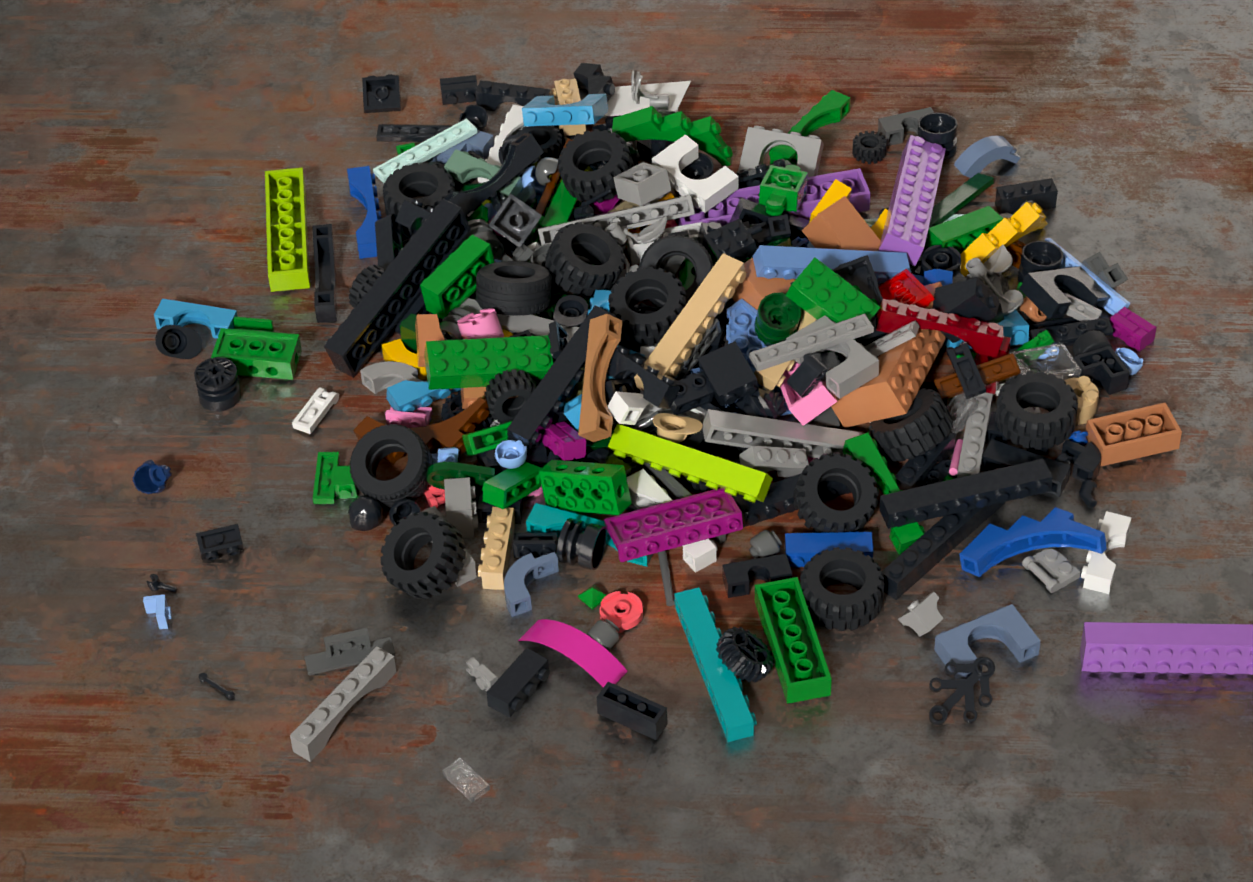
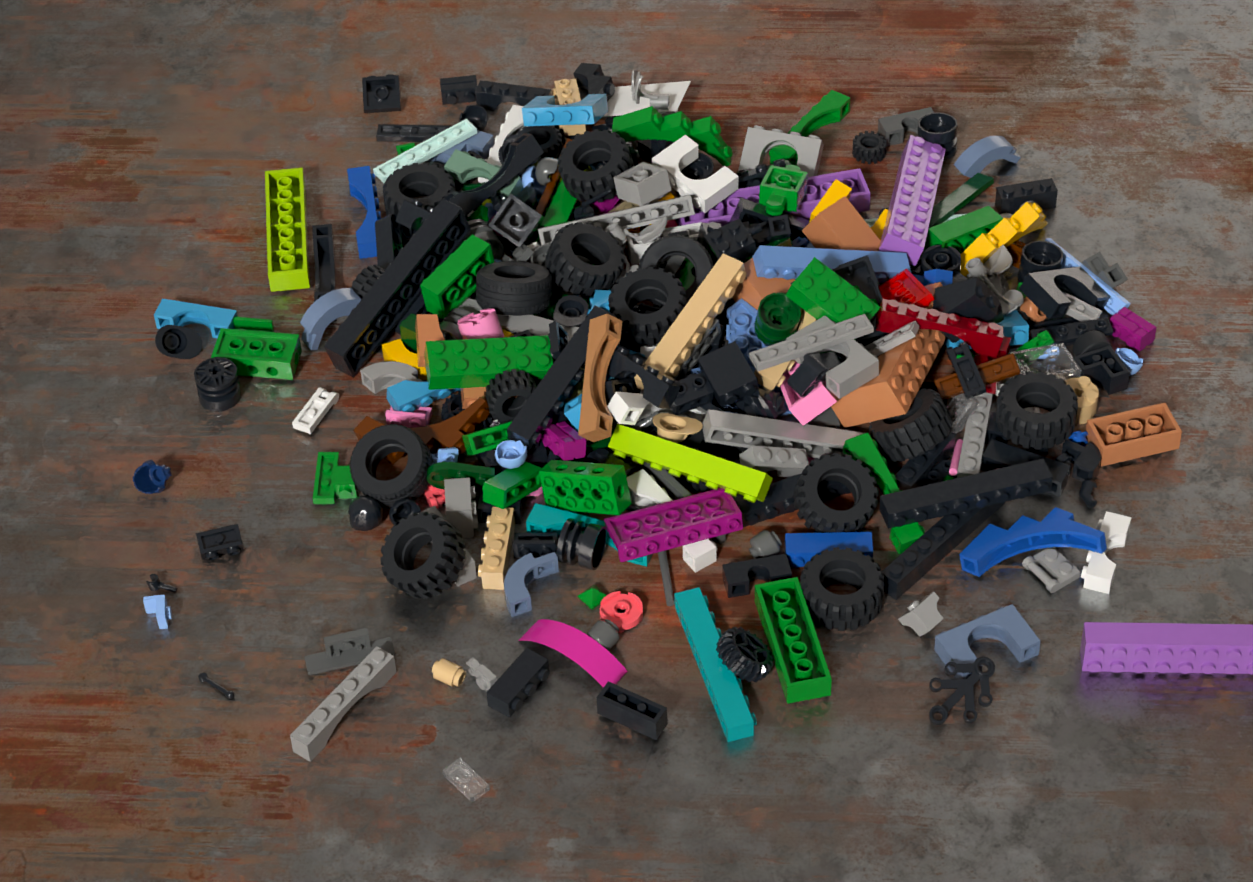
none -> sand blue arch [300,288,361,350]
none -> tan brick [432,658,466,687]

